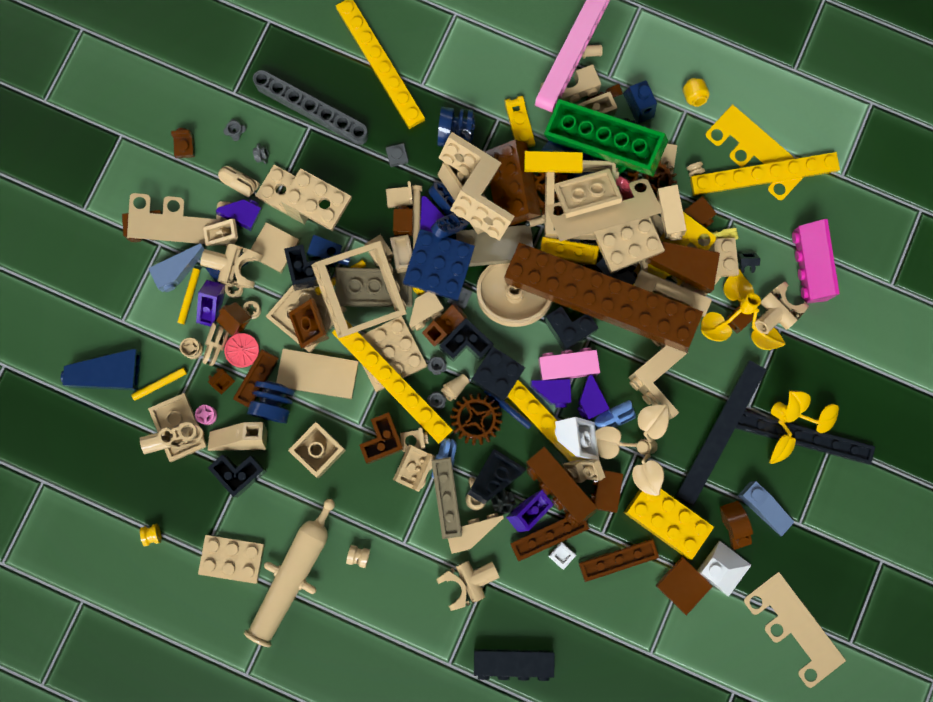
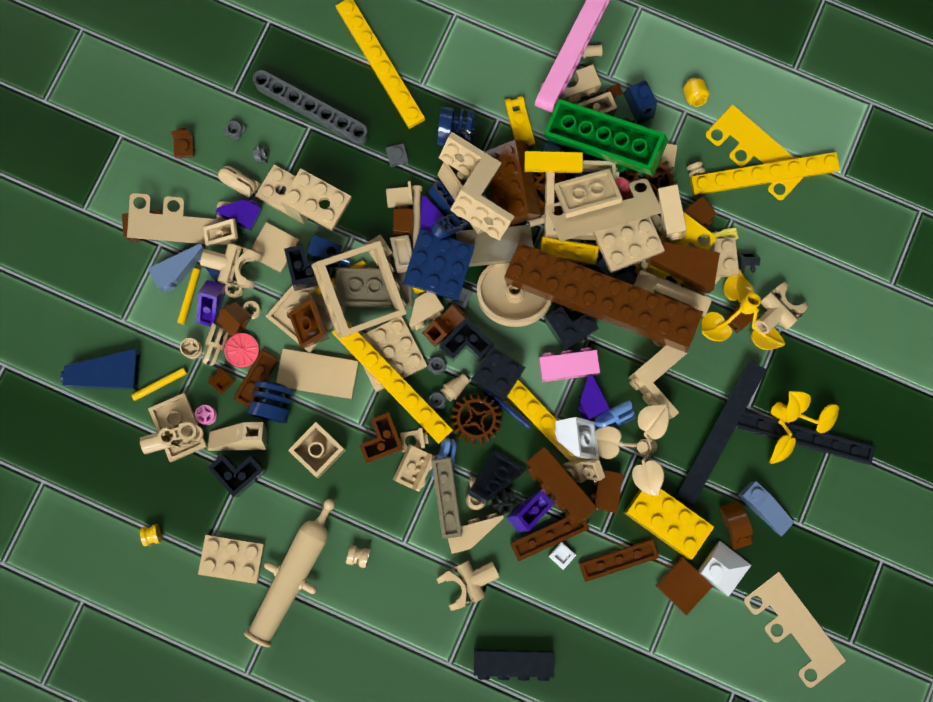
dark purple slope [530,379,571,408] -> none
dark pink slope [792,219,840,303] -> none

